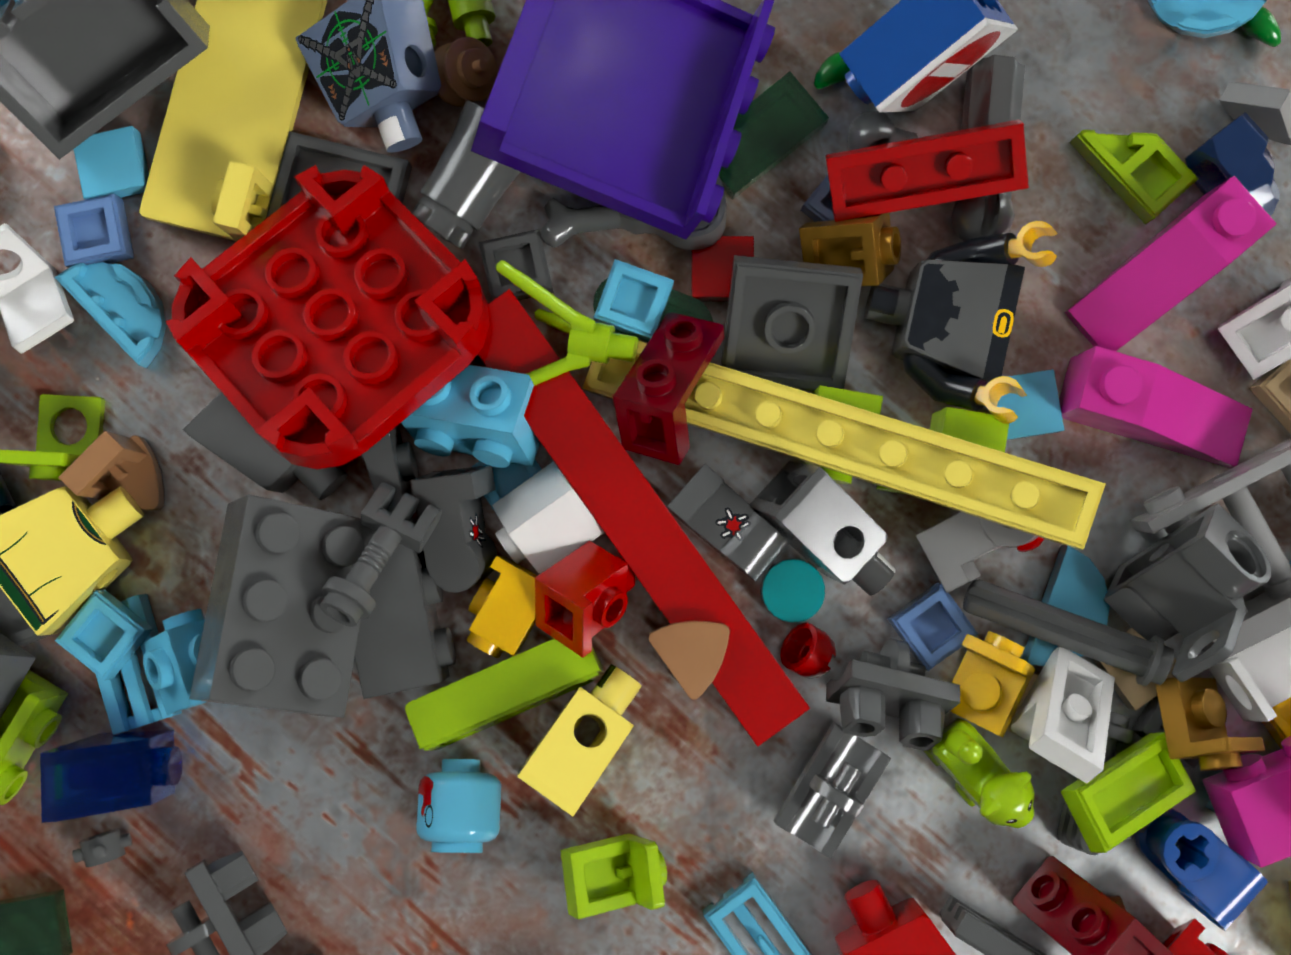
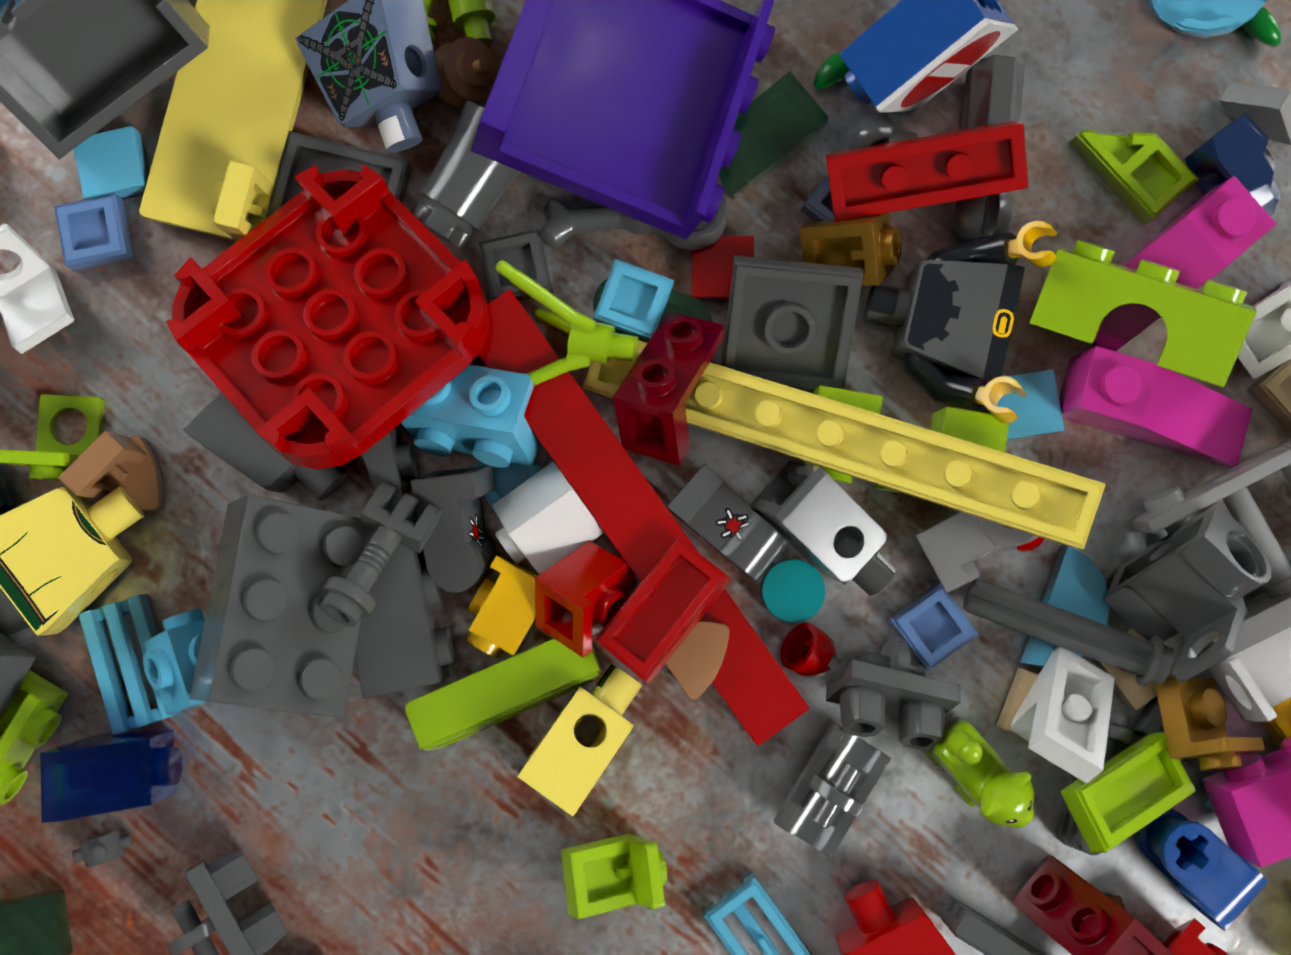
medium azure tile [55,262,166,368] -> none
medium azure tile [55,590,154,681] -> none
medium azure head [416,759,501,853] -> none
yellow bracket [950,631,1036,738] -> none
none -> red tile [595,537,731,684]
none -> lime arch [1030,240,1257,388]

